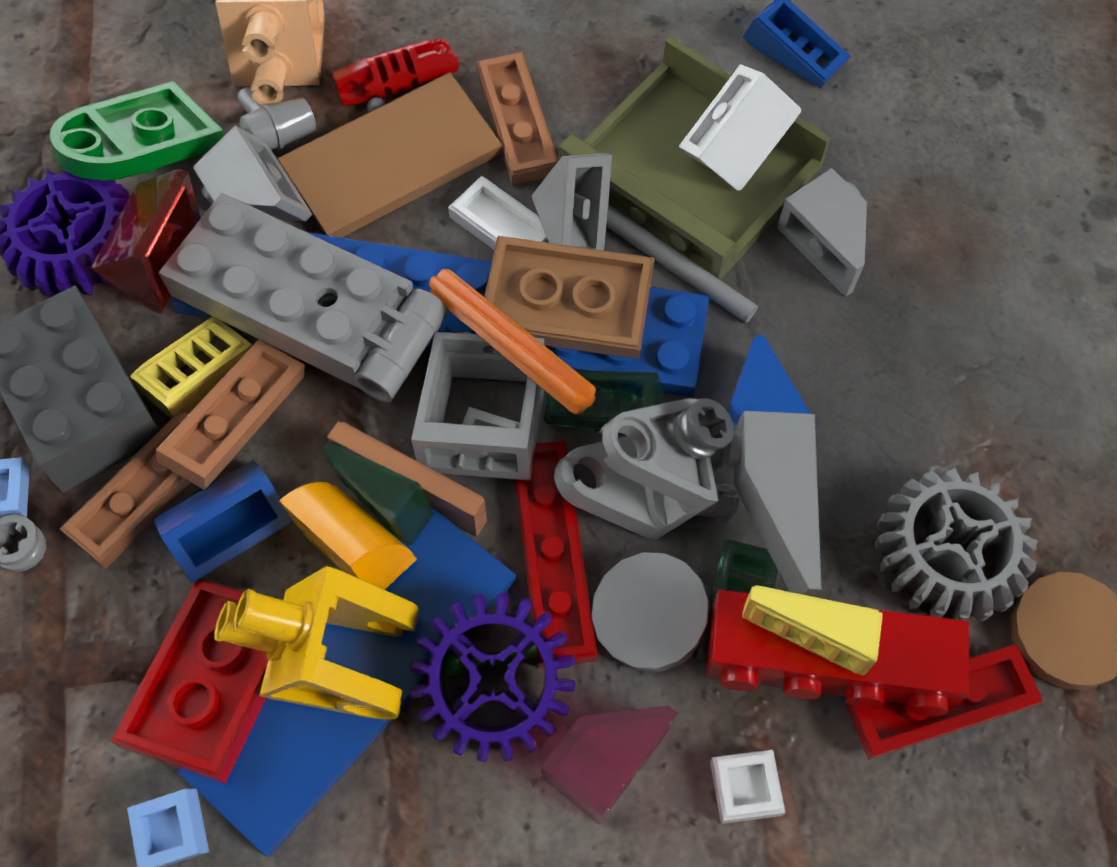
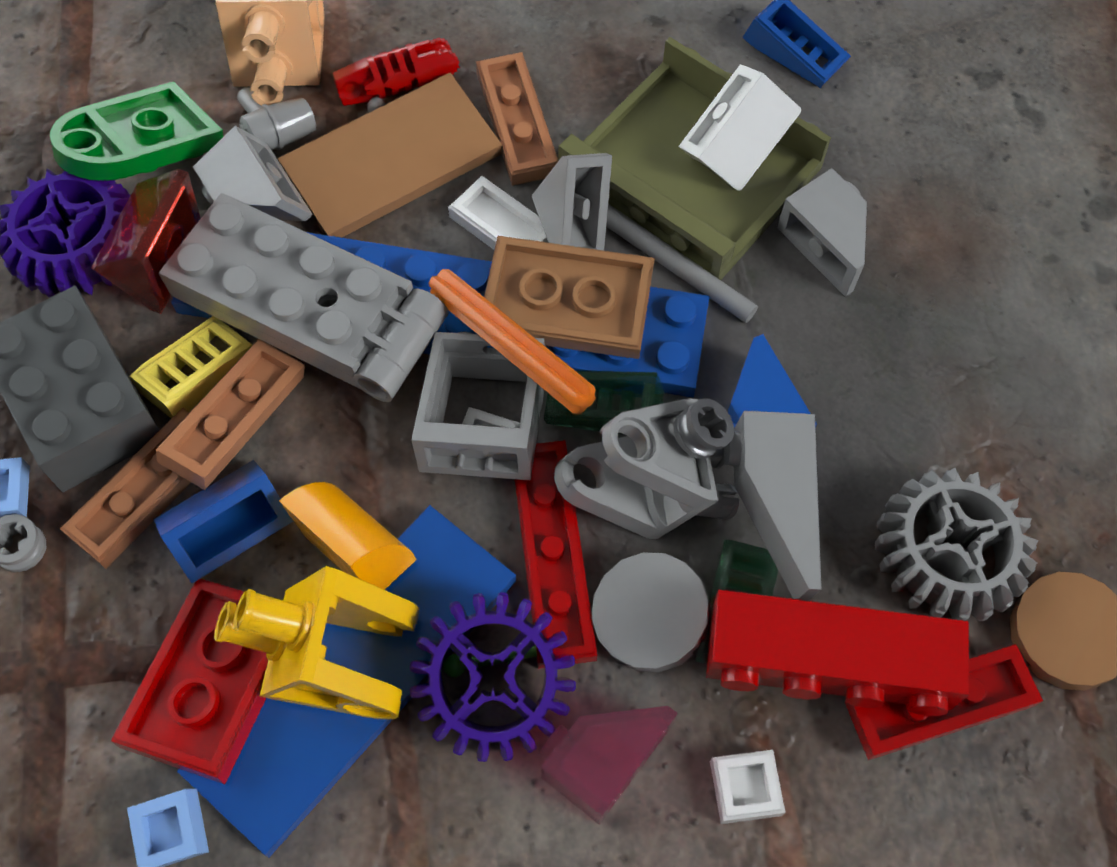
clear green slope [321,442,434,546] -> none
nougat tile [327,421,487,537] -> none
light yellow slope [742,585,883,676] -> none

